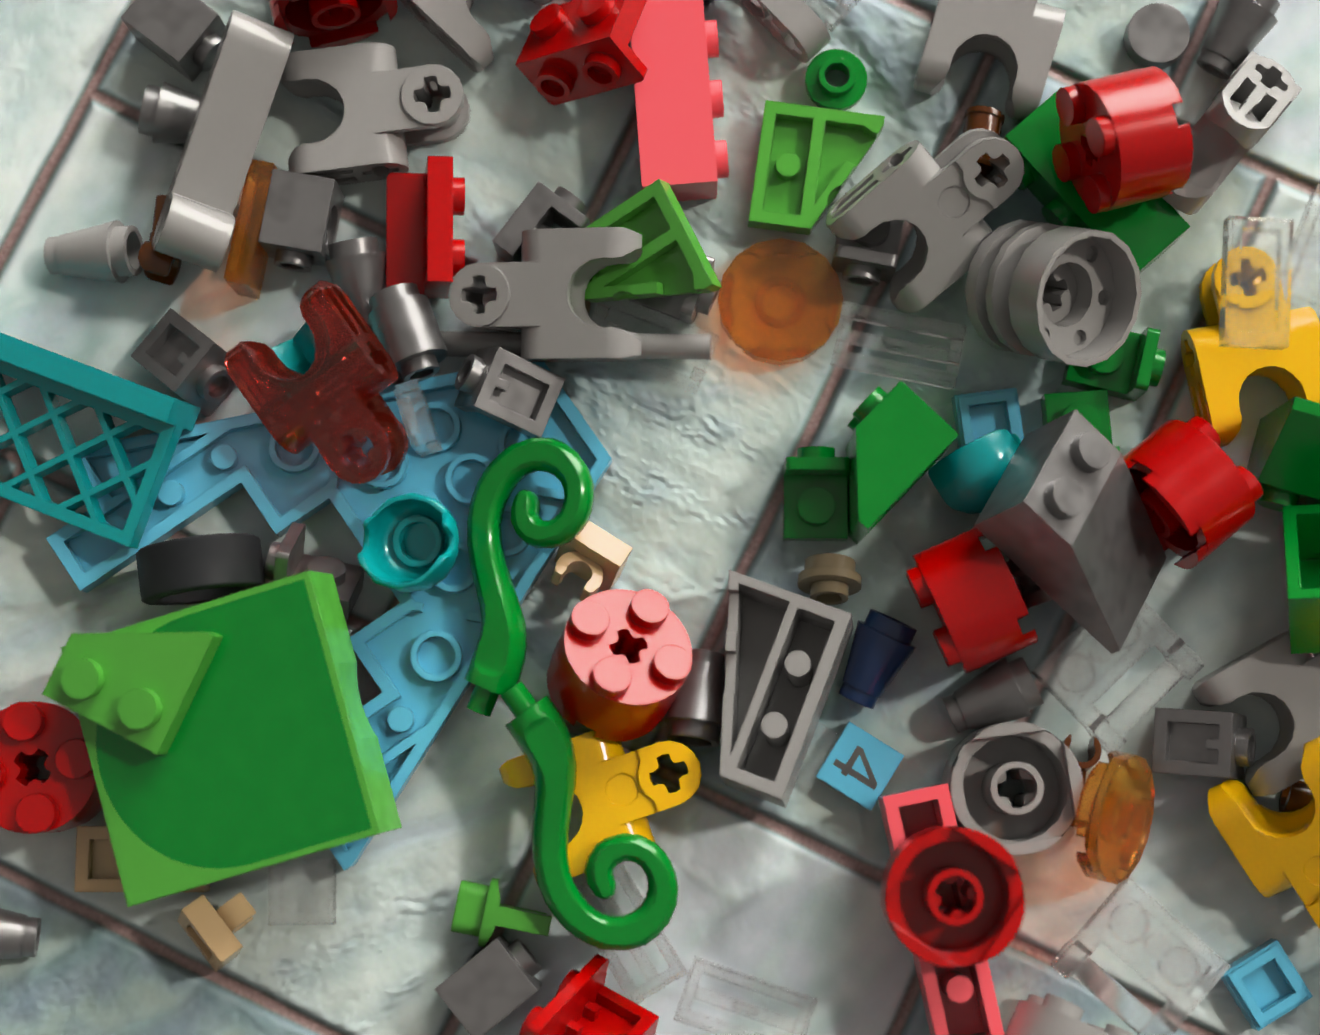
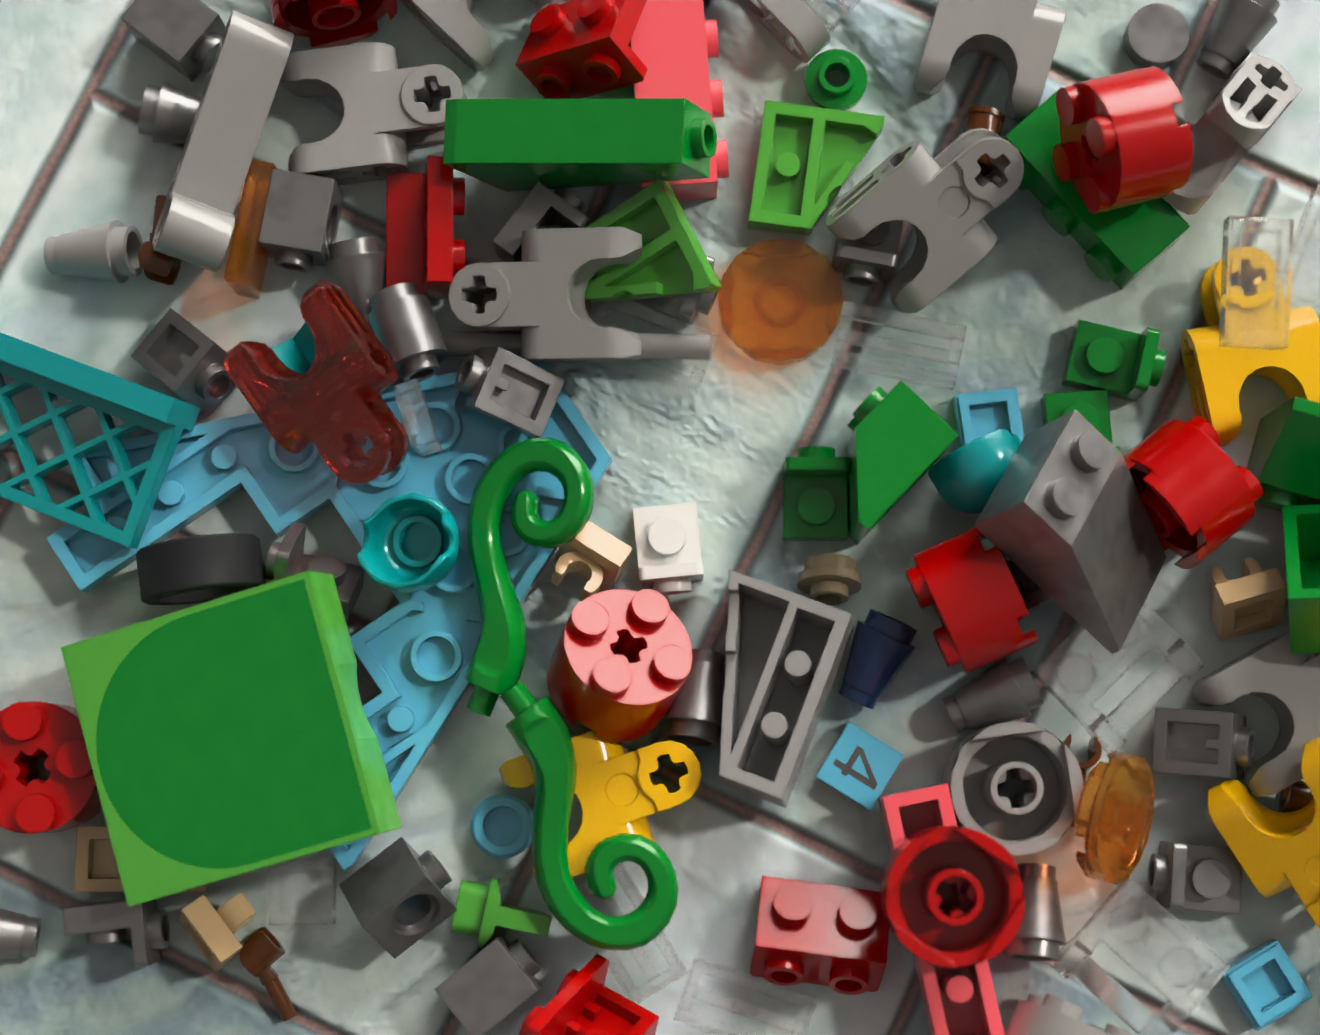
bright green wing [42,632,223,755] -> none
light grey wheel [965,219,1142,367] -> none
none -> flat silver bracket [62,899,170,967]
none -> reddish brown hand [240,927,297,1022]
none -> flat silver brick [339,836,457,959]
none -> green slope [443,98,717,192]
none -> medium azure tile [470,793,533,859]
none -> white bracket [632,502,704,595]
none -> red bracket [750,876,889,995]
none -> flat silver cone [1006,863,1066,962]
none -> flat silver bracket [1148,841,1242,914]
none -> tan tile [1210,557,1287,641]

